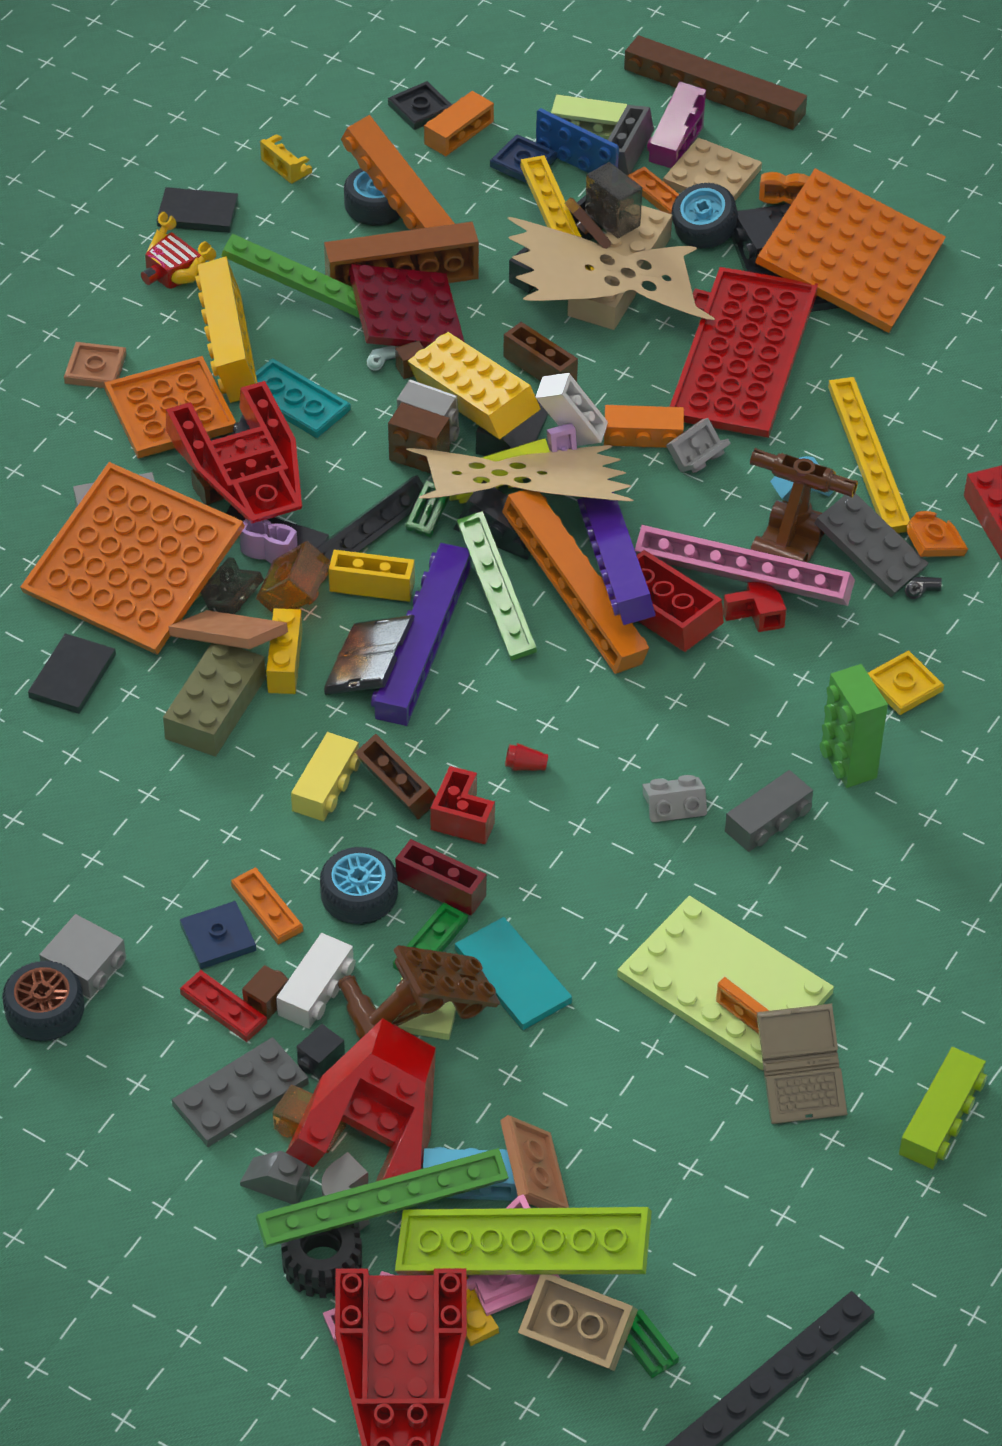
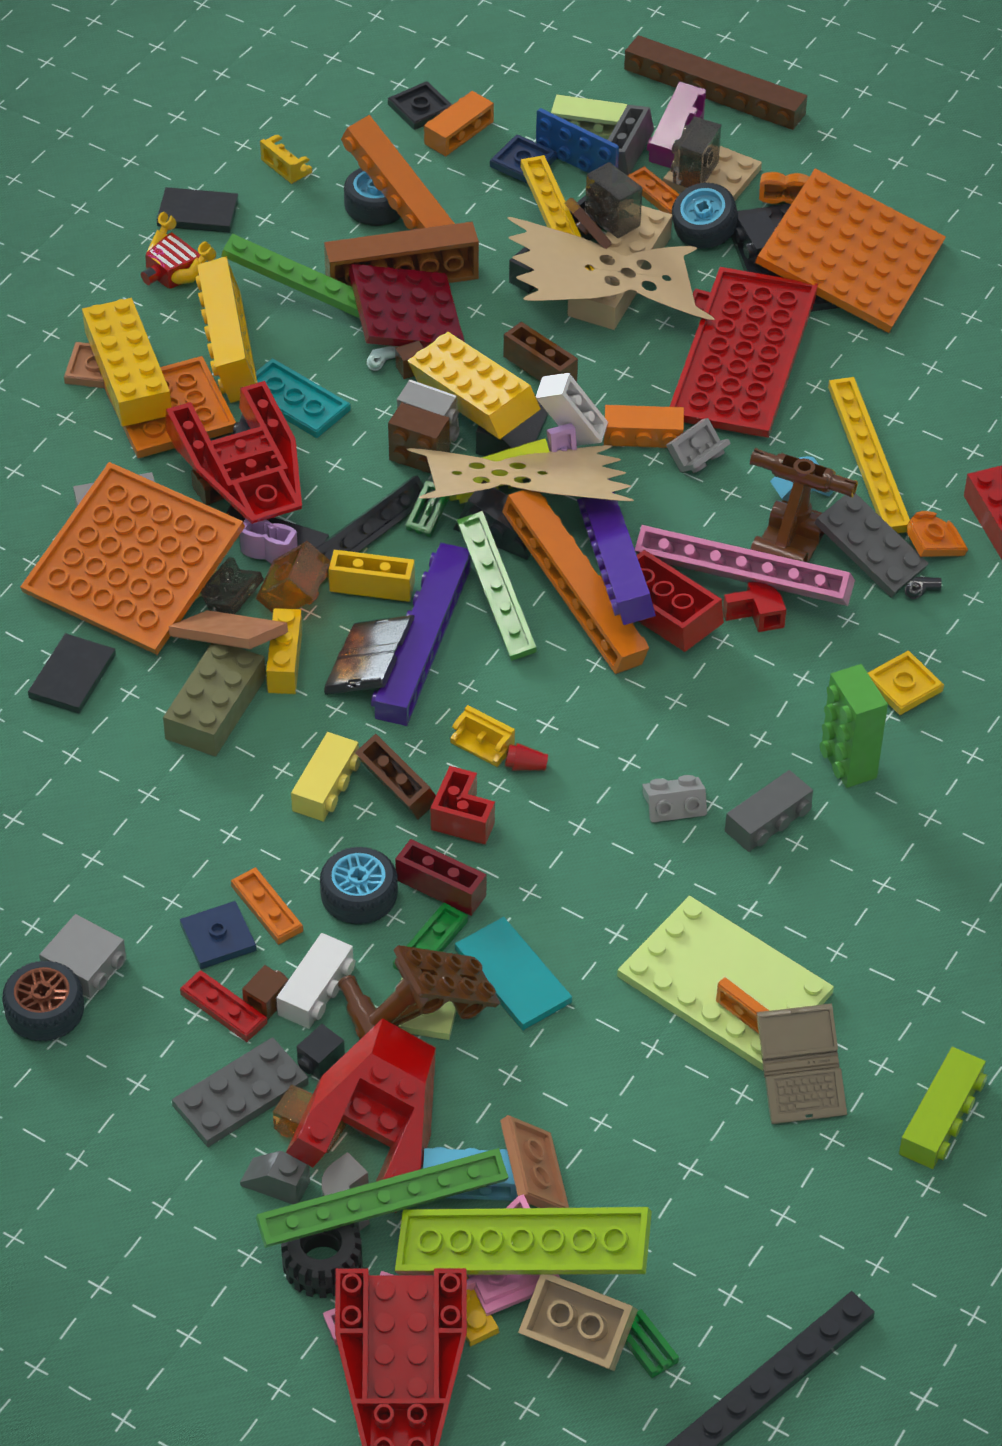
none -> yellow brick [82,298,172,427]
none -> yellow hinge [450,705,515,767]
none -> clear smoke brick [671,116,721,188]

